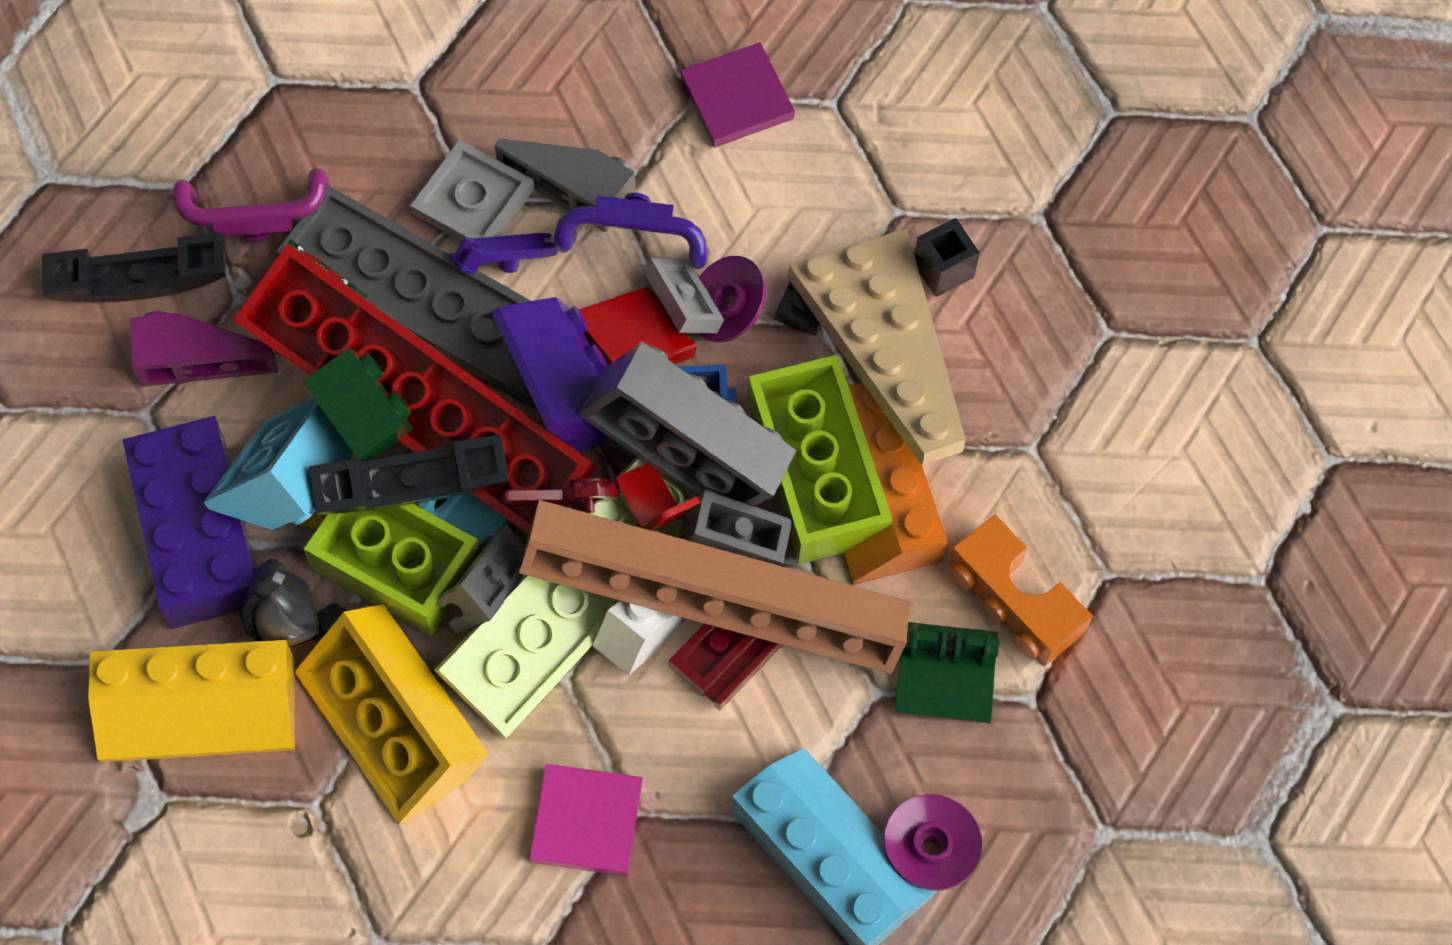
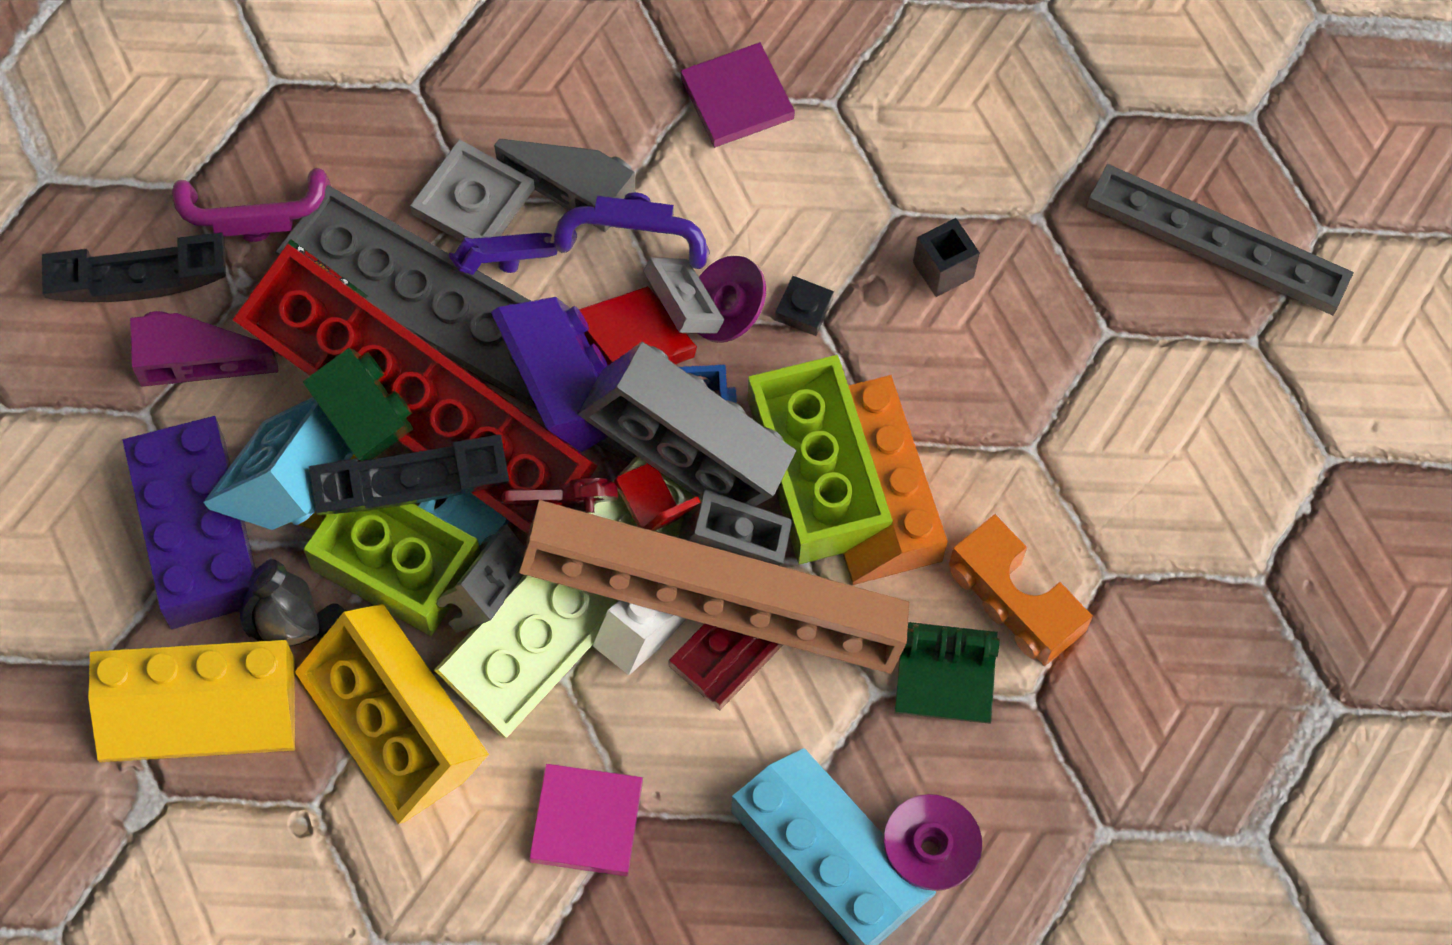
tan wing [787,228,966,466] -> none
none -> dark grey plate [1087,164,1354,316]

